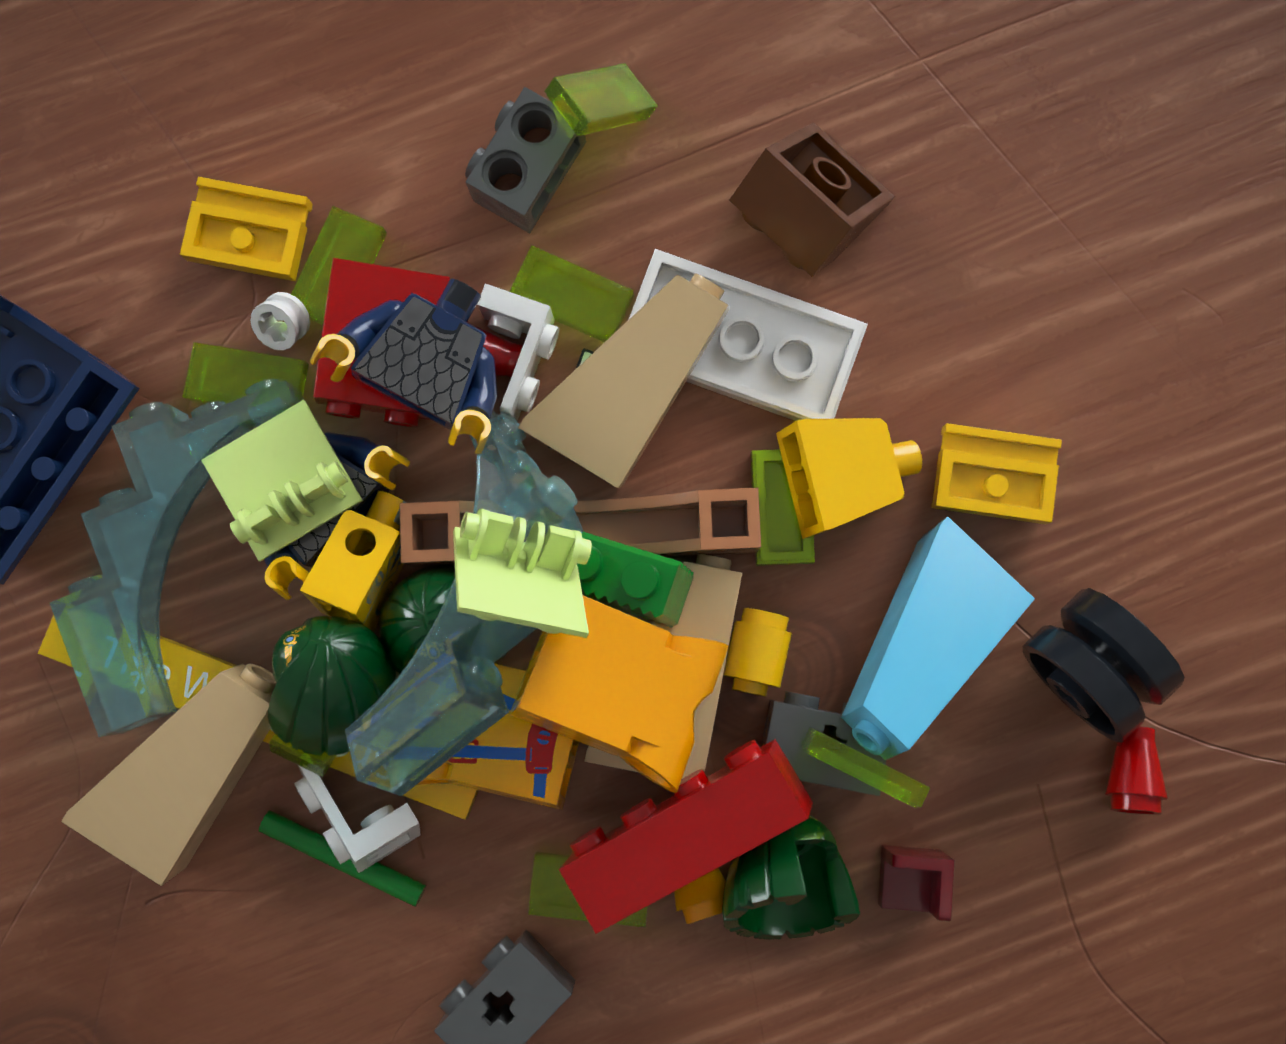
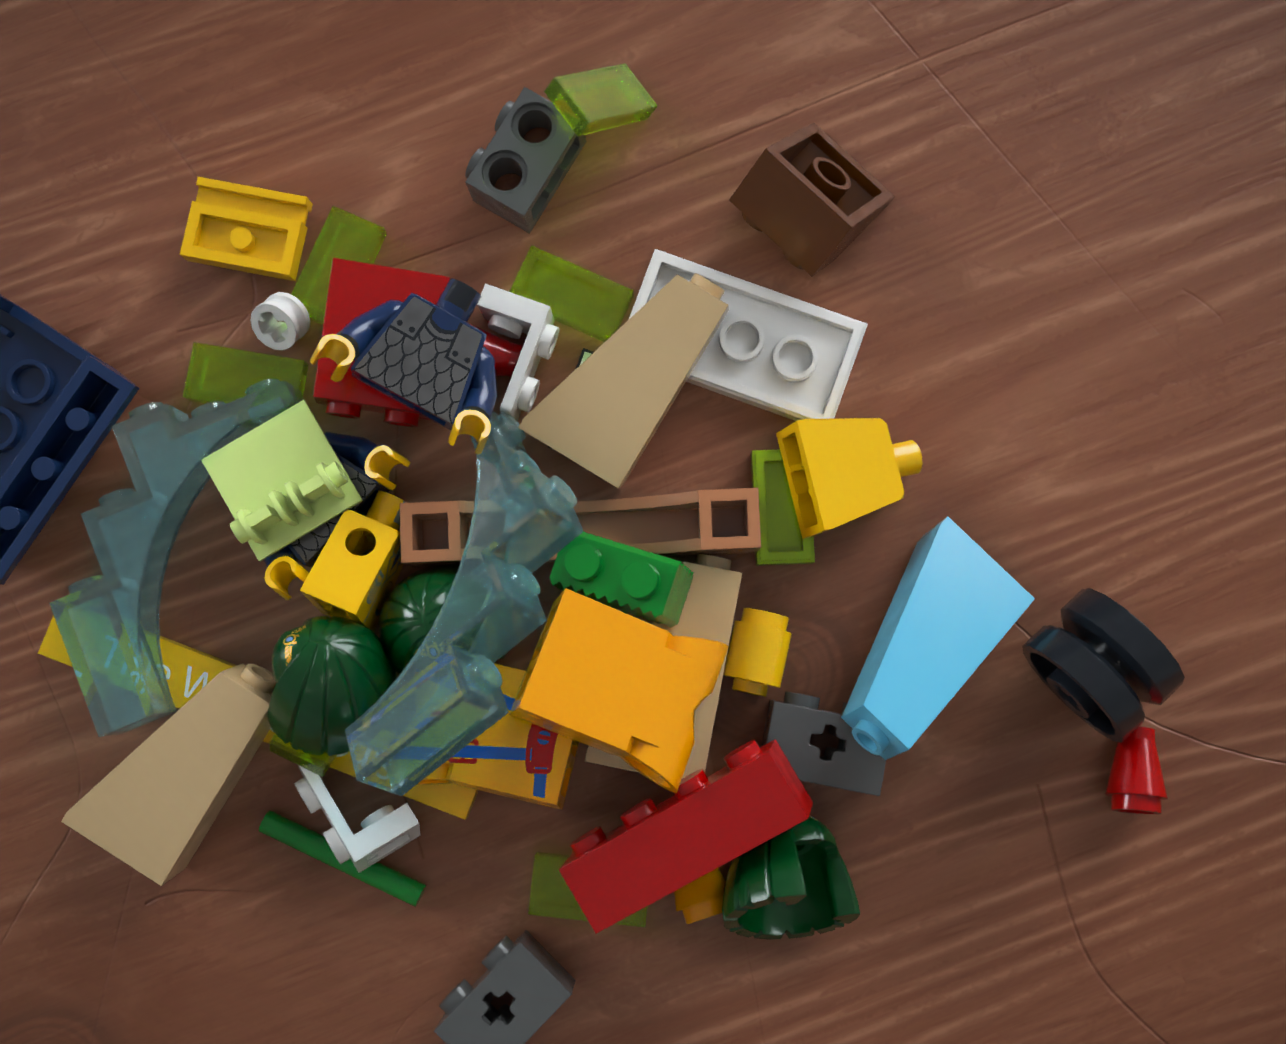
yellowish green hinge [453,508,592,638] -> none
clear neon green tile [801,727,930,808] -> none
dark red panel [878,845,955,921] -> none
yellow plate [932,423,1062,525] -> none

